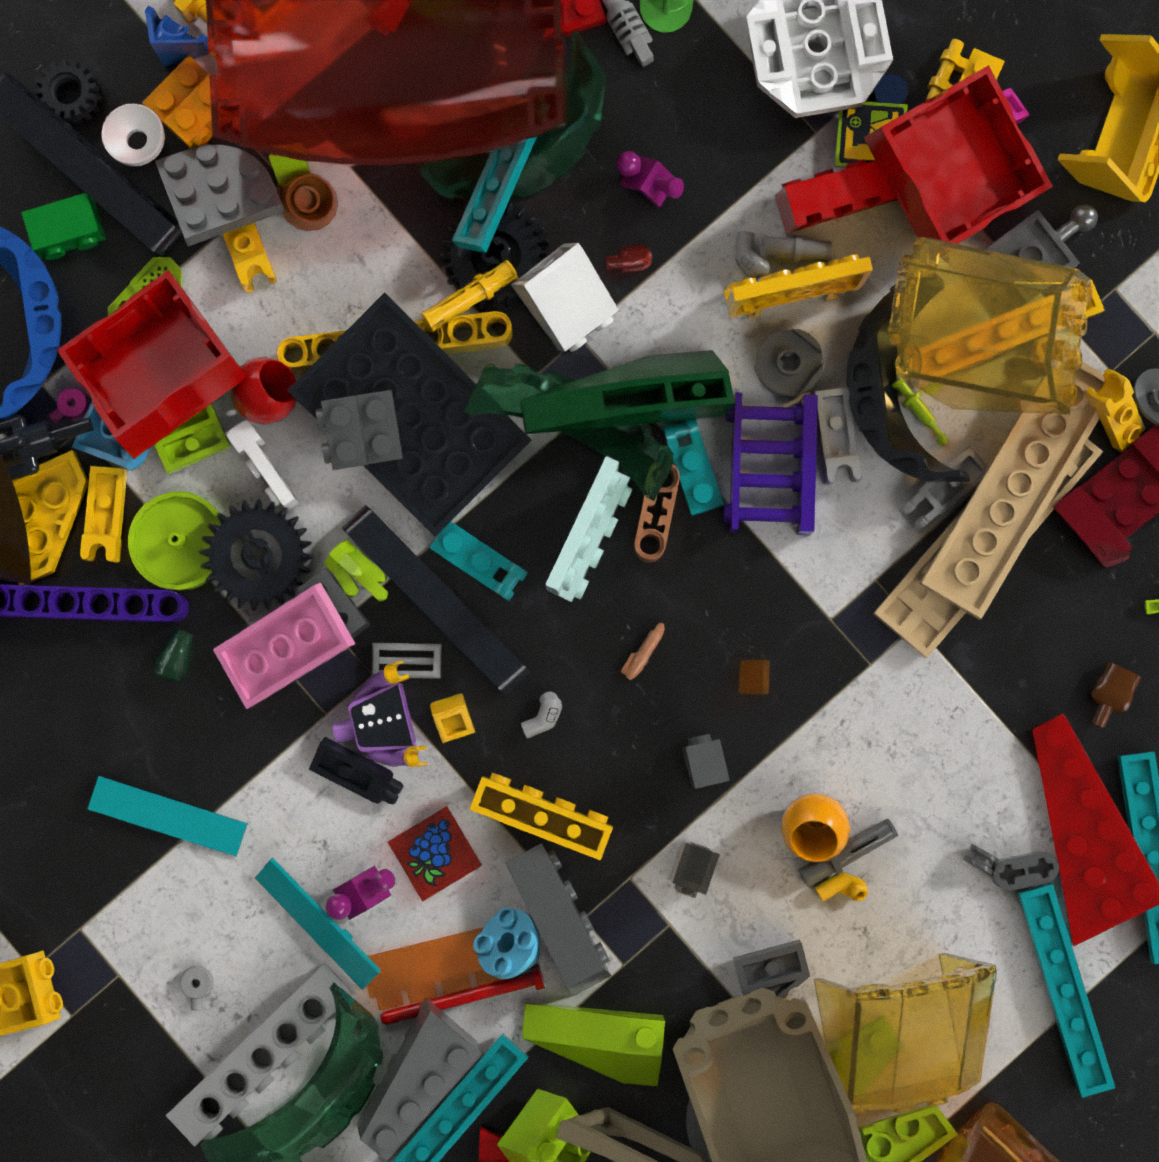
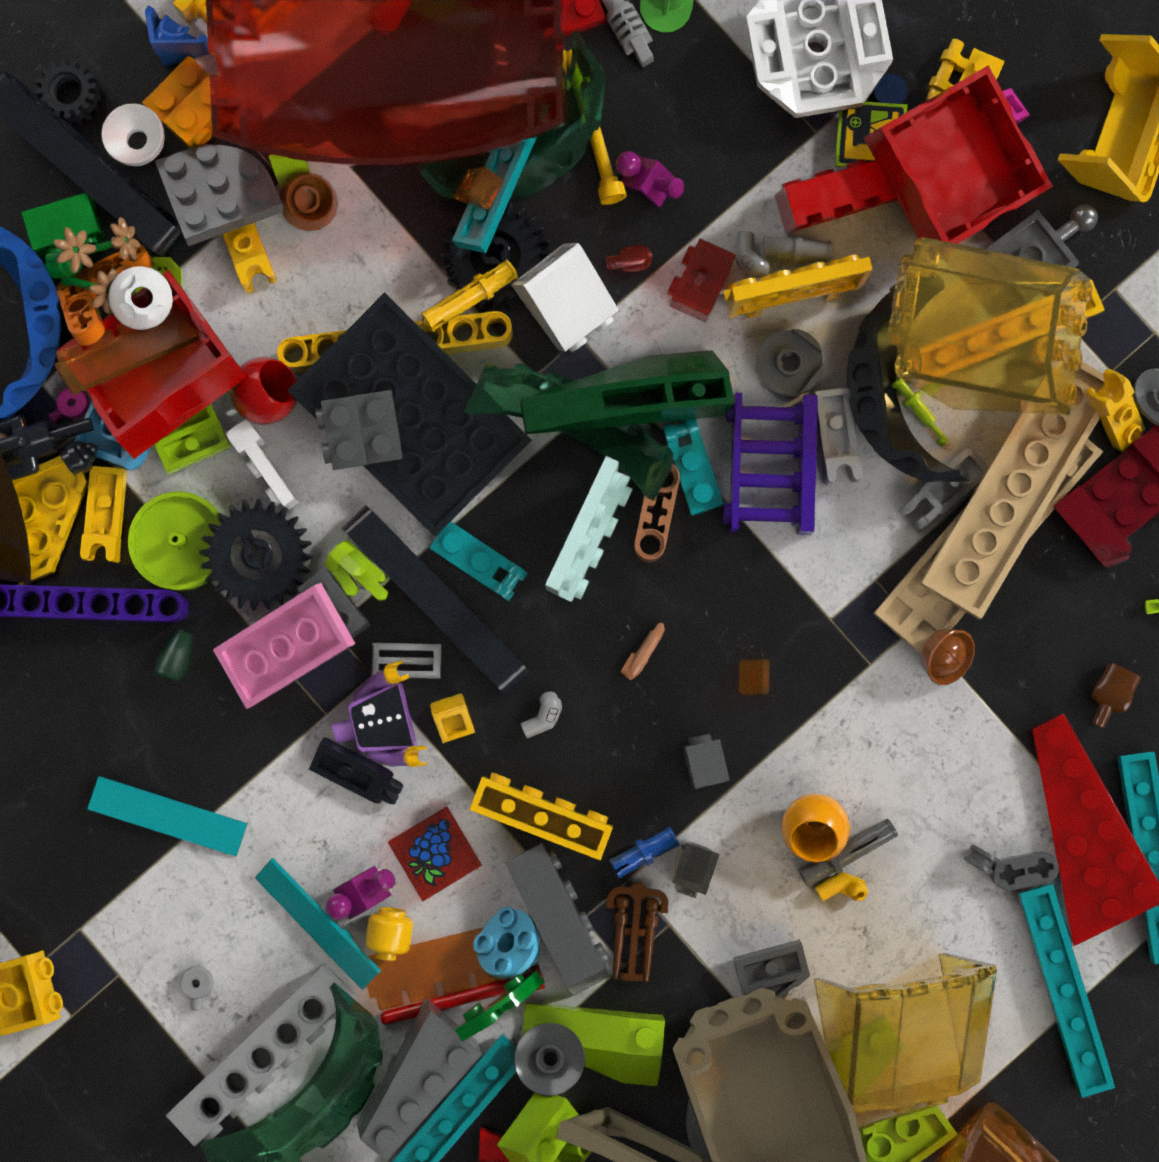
none -> medium nougat plant [45,217,141,313]
none -> clear orange windscreen [55,308,200,395]
none -> orange beam [57,244,153,346]
none -> black plate [60,441,98,475]
none -> white piece [108,266,173,330]
none -> yellow head [365,907,413,961]
none -> clear orange slope [454,167,503,209]
none -> green plate [455,971,544,1042]
none -> dark grey dish [514,1023,585,1096]
none -> yellow piece [566,49,627,205]
none -> reddish brown piece [606,882,669,982]
none -> blue pin [609,826,680,879]
none -> clear red brick [667,238,737,323]
none -> dark orange hat [921,629,975,685]

